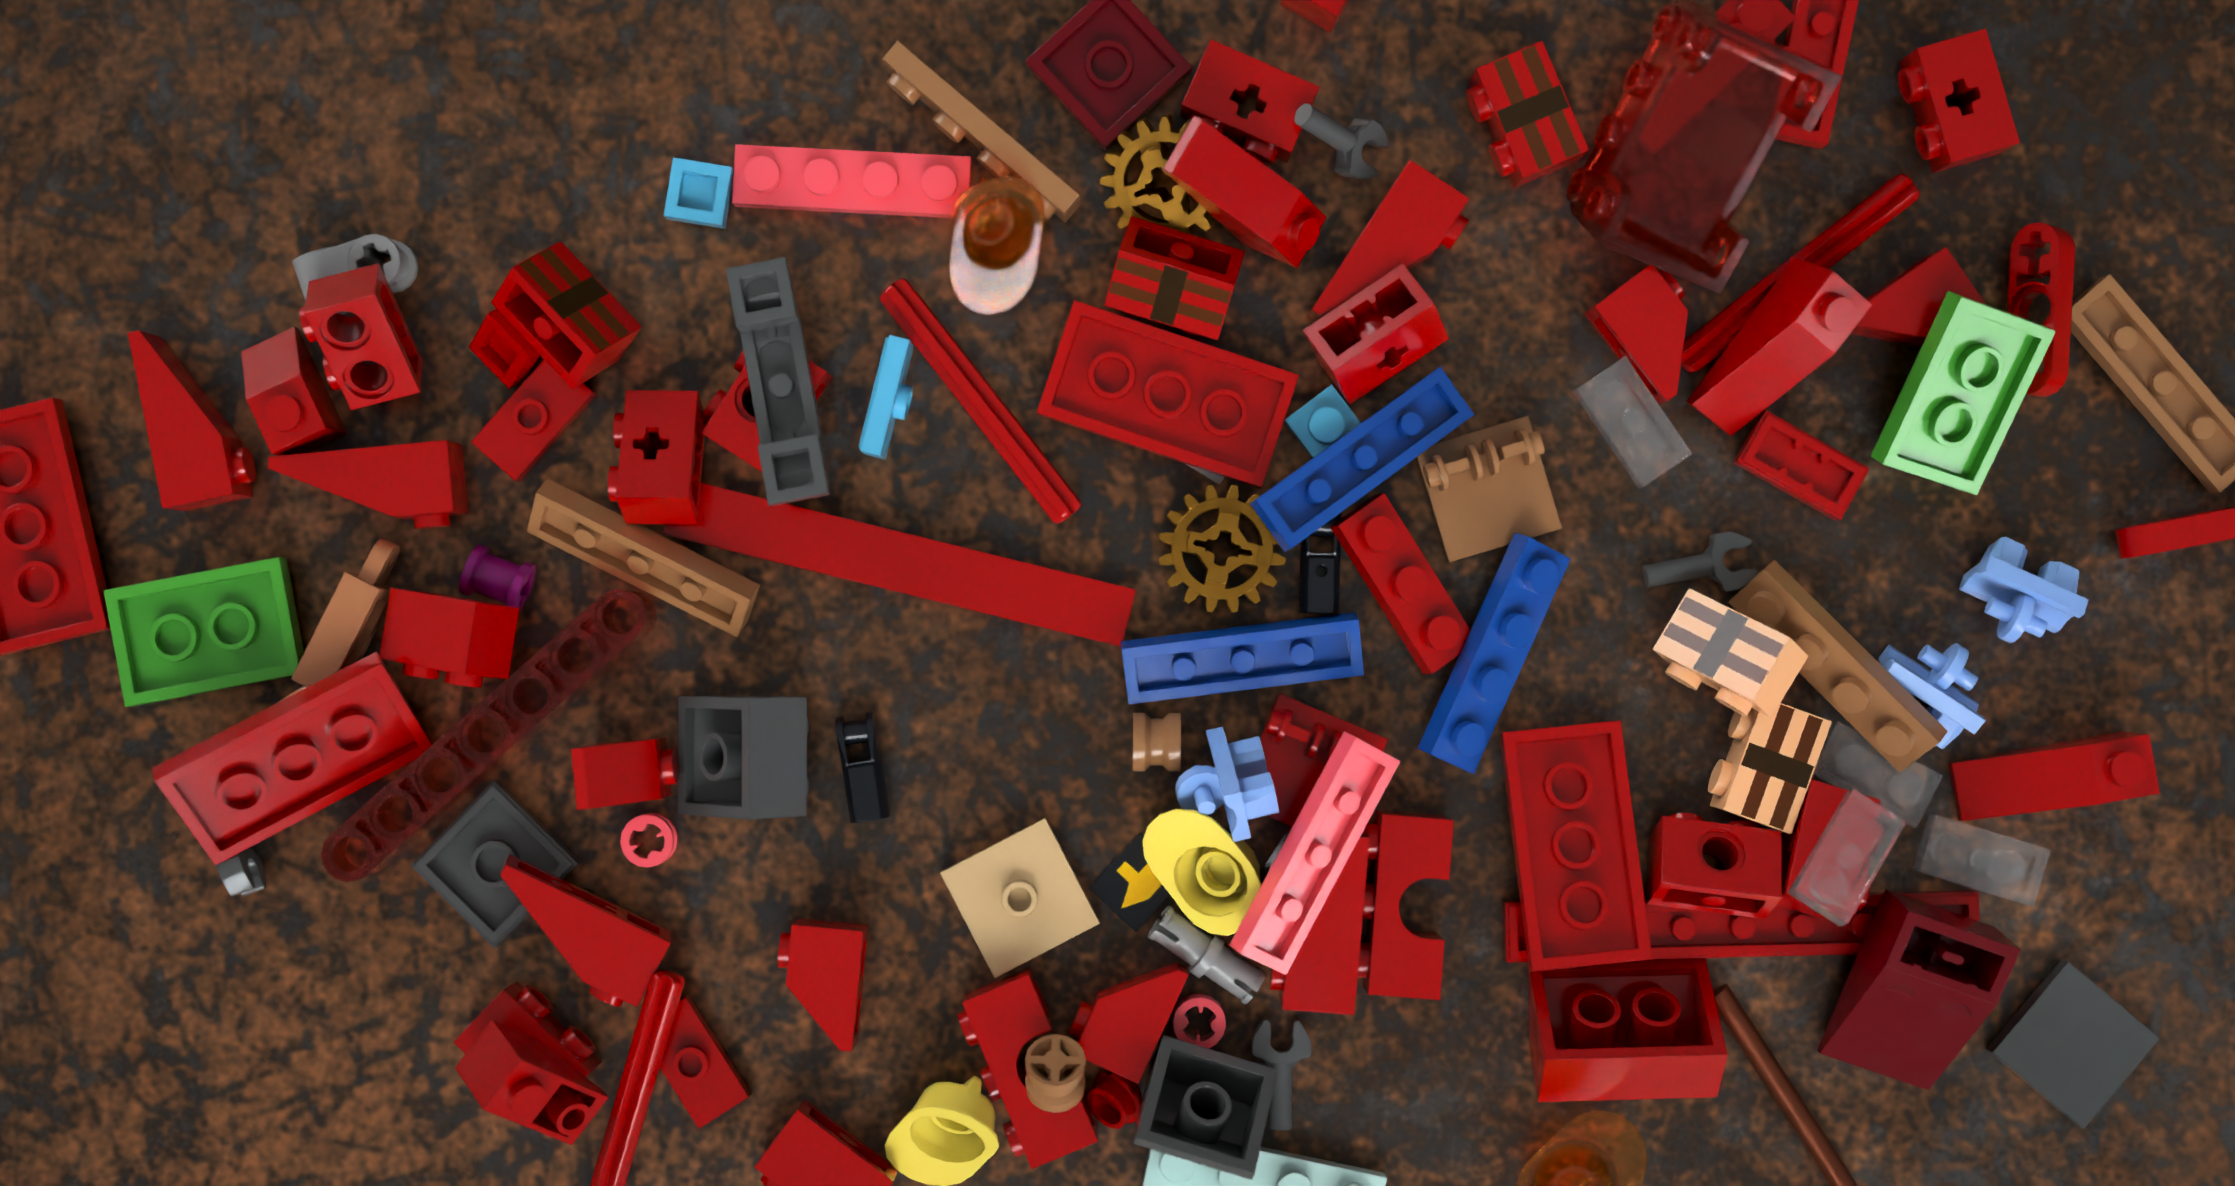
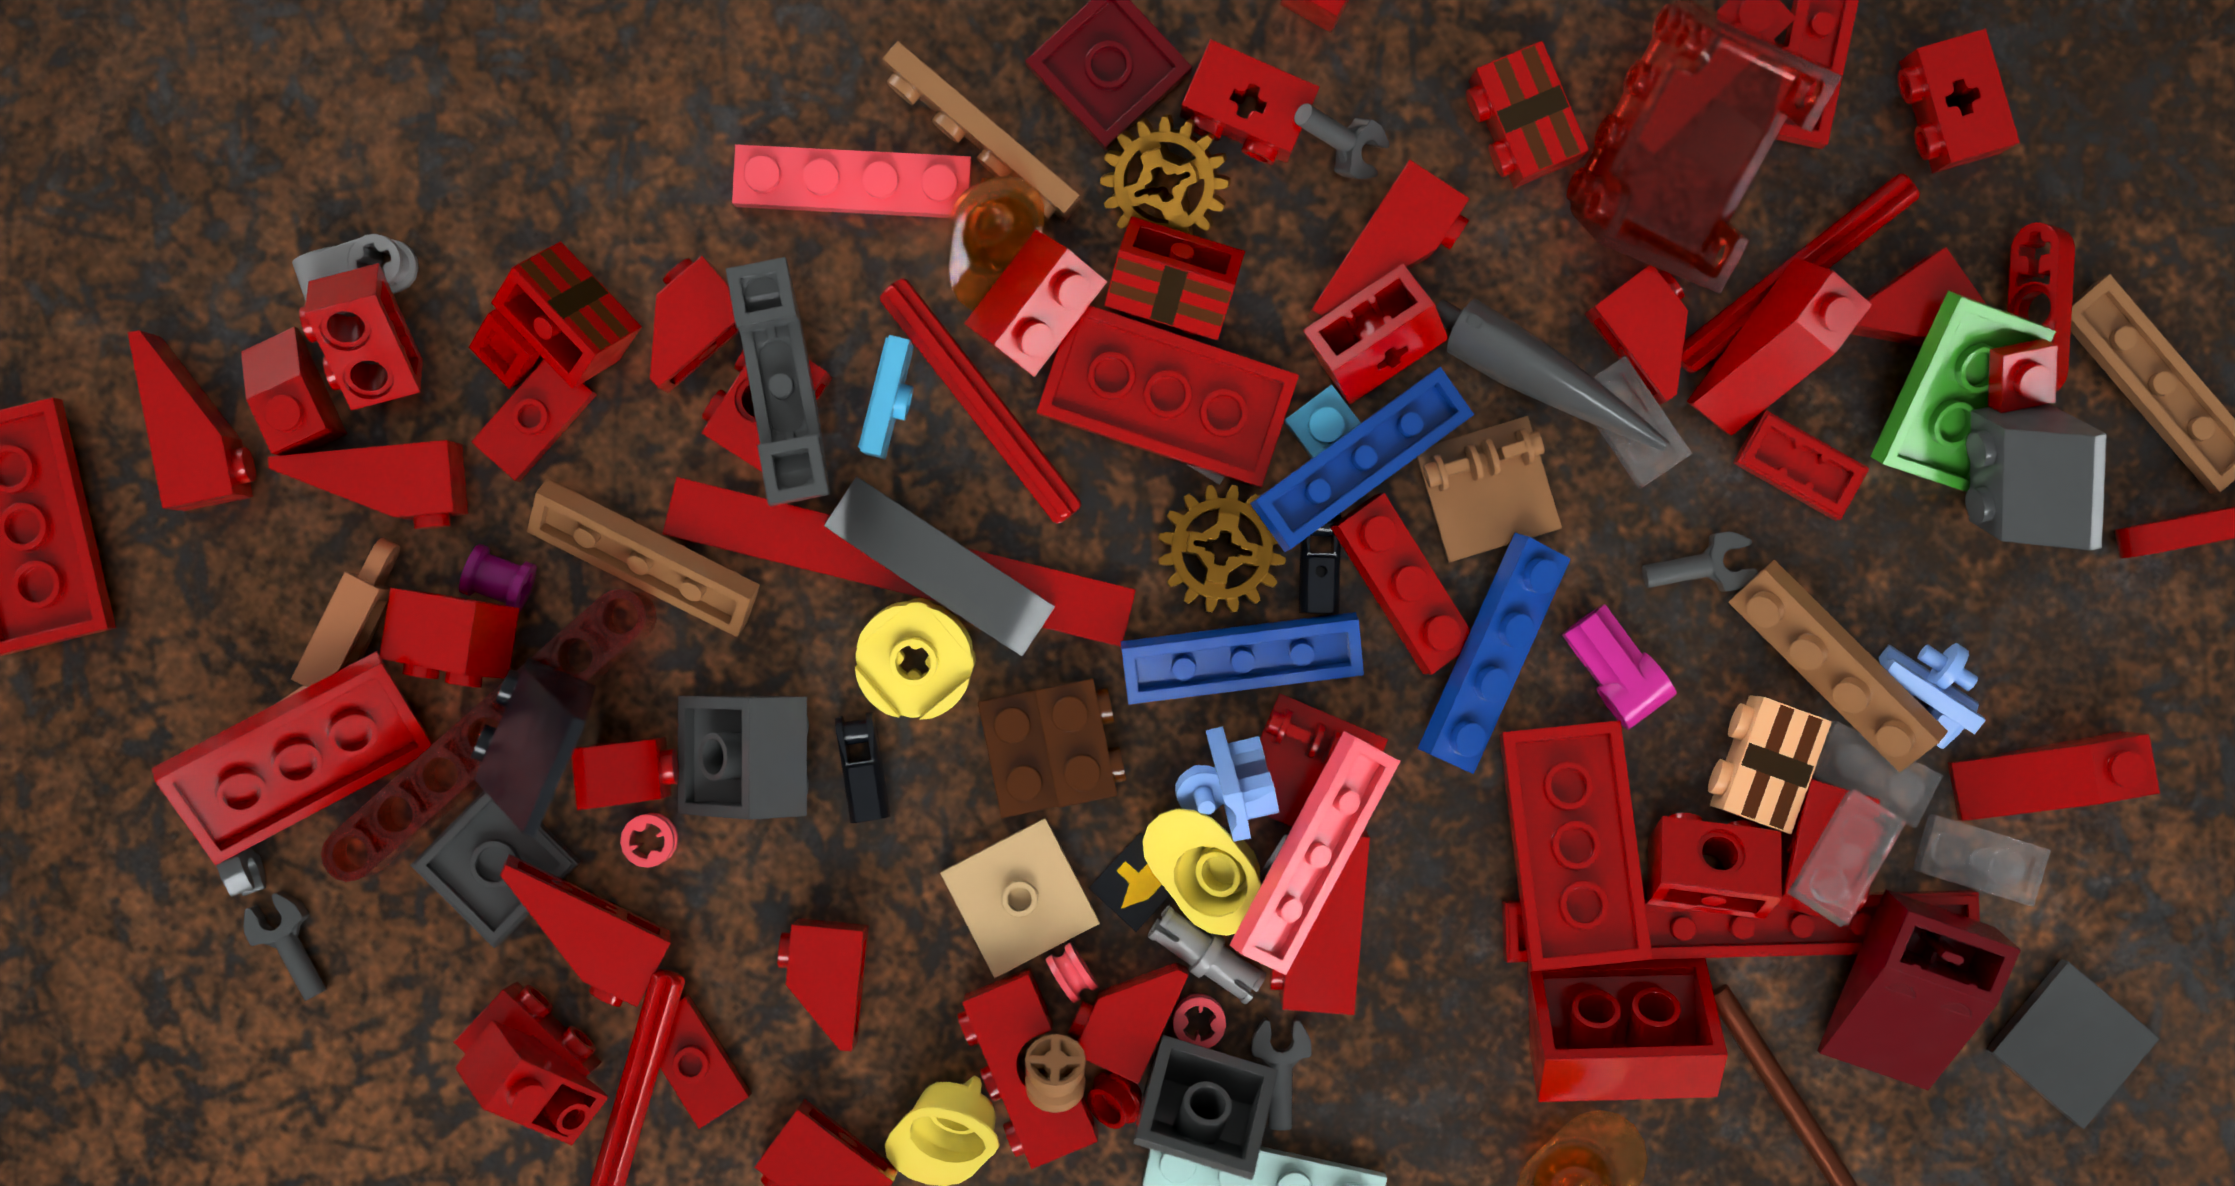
bright green plate [103,557,304,707] -> none
red brick [608,390,706,525] -> none
medium azure plate [663,157,734,229] -> none
medium nougat wheel [1133,713,1181,771] -> none
red slope [1162,116,1327,268] -> none
red arch [1358,810,1454,1000] -> none
light nougat brick [1653,588,1808,718] -> none
light blue hips [1959,537,2089,643] -> none
none -> dark grey bar [243,891,327,1001]
none -> black slope [470,658,596,837]
none -> red slope [650,256,740,393]
none -> dark grey slope [824,476,1055,656]
none -> light yellow plate [855,598,976,720]
none -> brick [964,229,1107,377]
none -> reddish brown plate [978,678,1127,818]
none -> coral bush [1045,942,1099,1003]
none -> dark grey piece [1436,299,1670,451]
none -> dark pink piece [1561,604,1677,730]
none -> dark grey slope [1965,404,2106,550]
none -> red plate [1988,339,2058,413]

